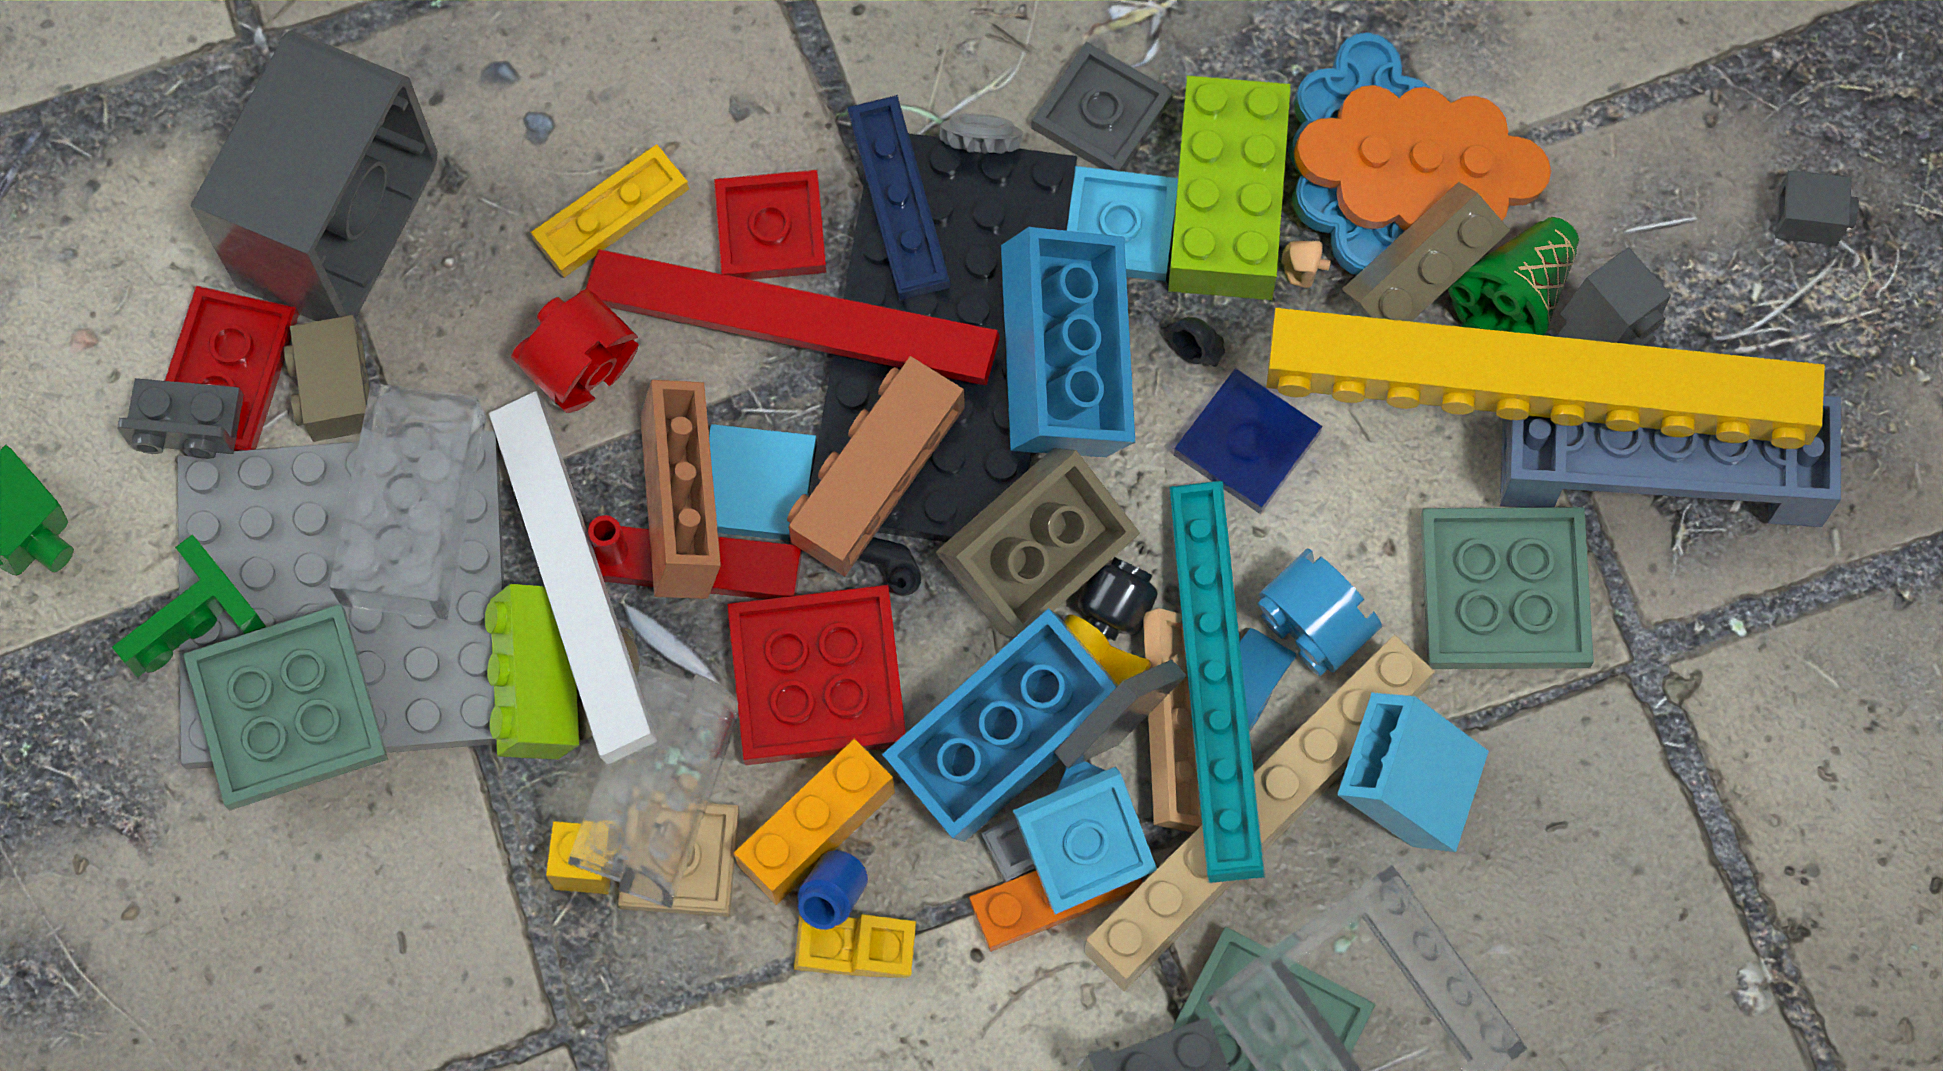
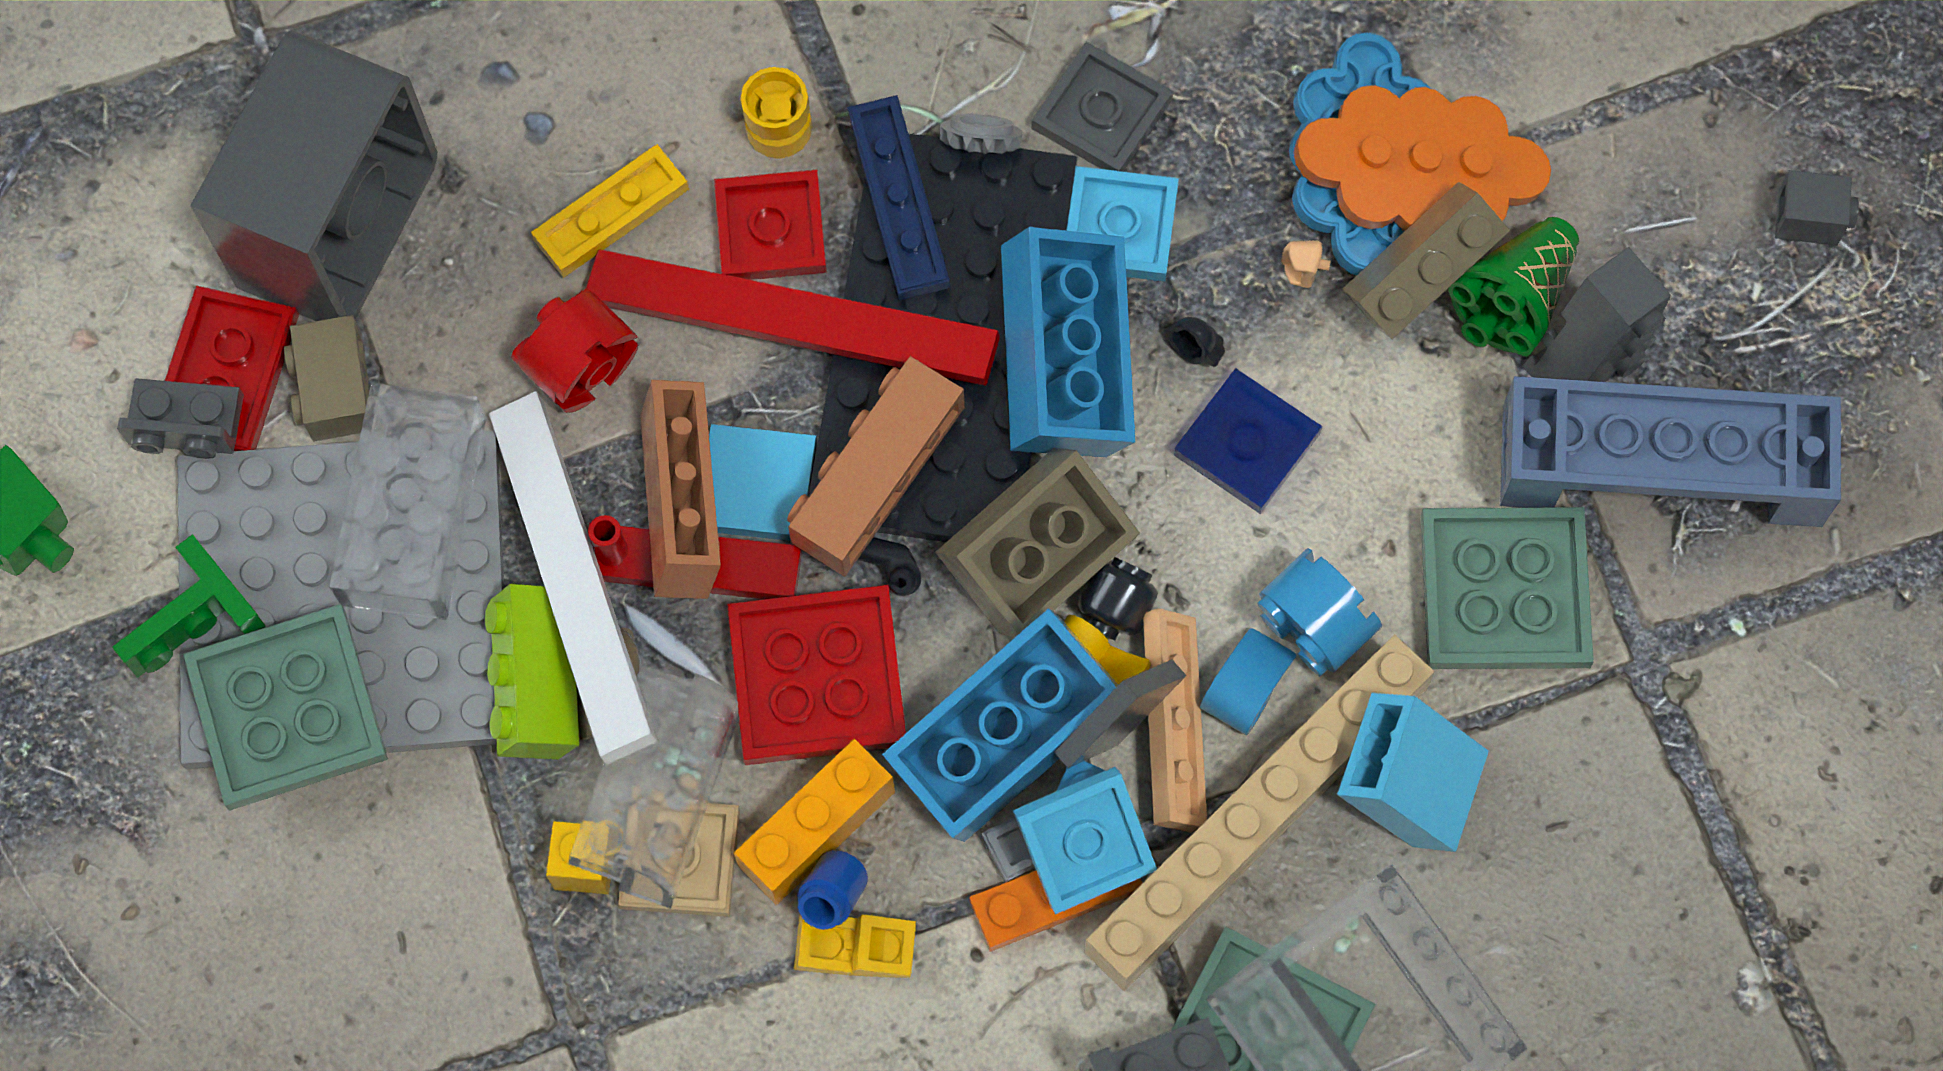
lime brick [1168,75,1291,300] -> none
teal tile [1169,481,1265,883] -> none
yellow brick [1266,308,1825,449] -> none
none -> yellow wheel [740,67,812,159]

